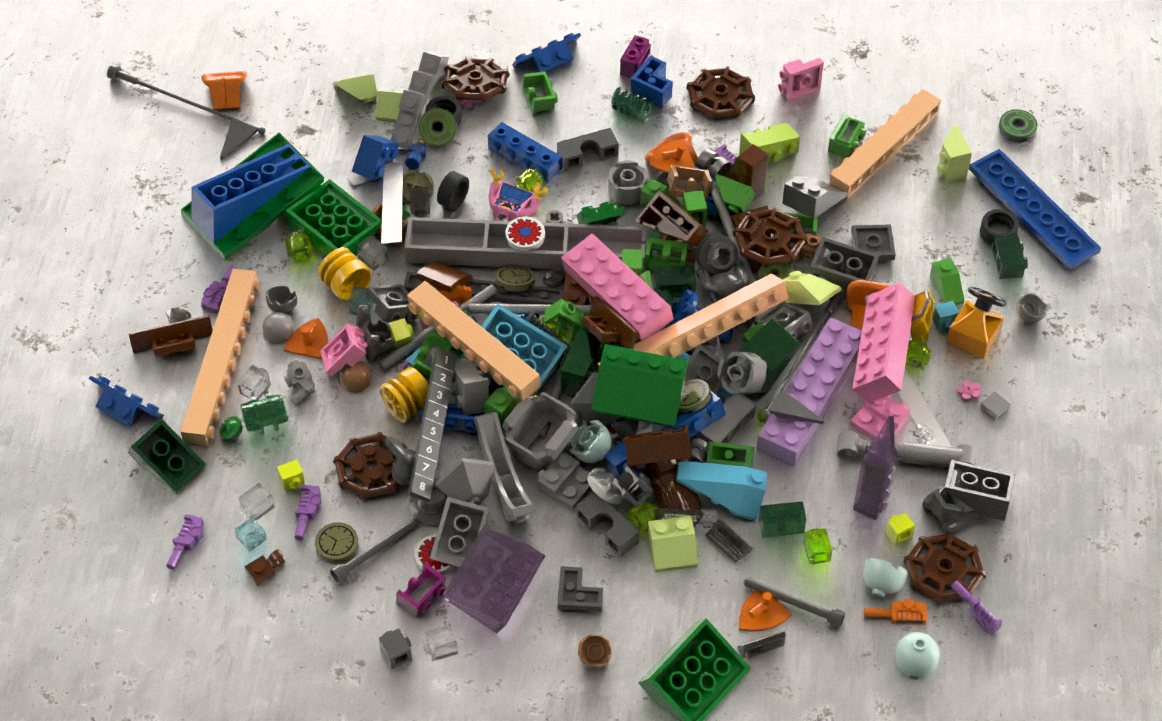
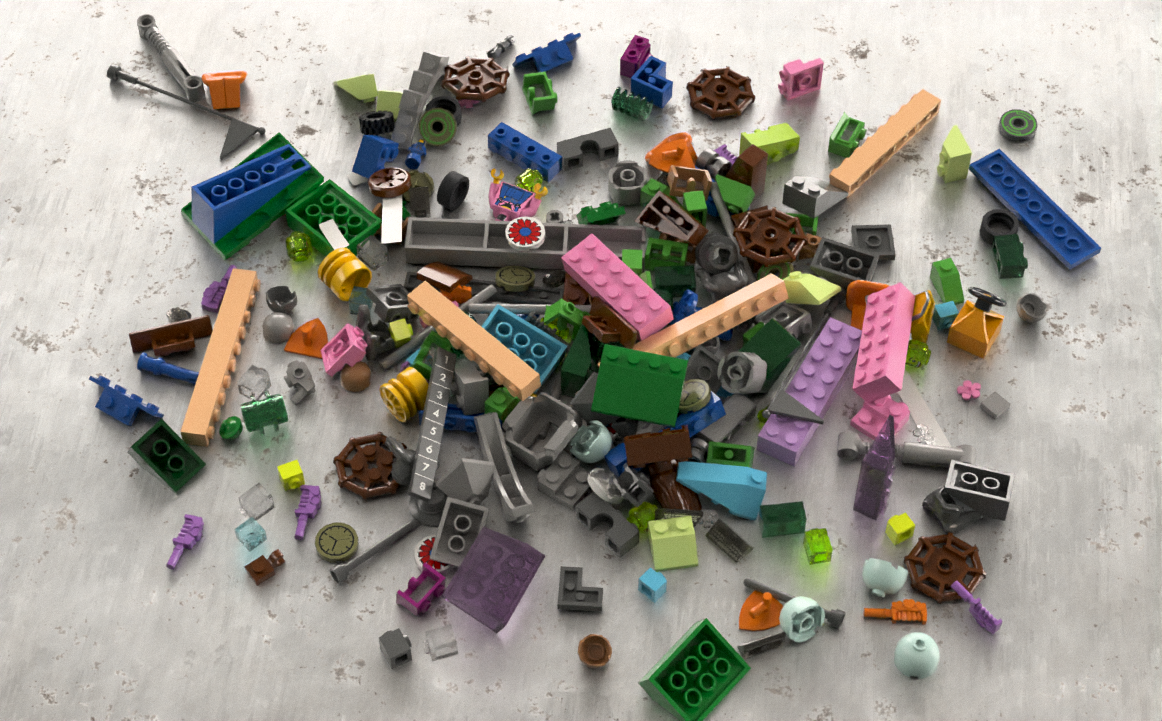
none -> light grey piece [137,14,205,102]
none -> blue pin [137,352,199,385]
none -> white sticker [319,219,349,250]
none -> black tyre [359,110,395,135]
none -> reddish brown wheel [368,167,411,198]
none -> dark grey piece [486,35,515,59]
none -> medium azure plate [638,568,667,603]
none -> light aqua cylinder [779,596,825,643]

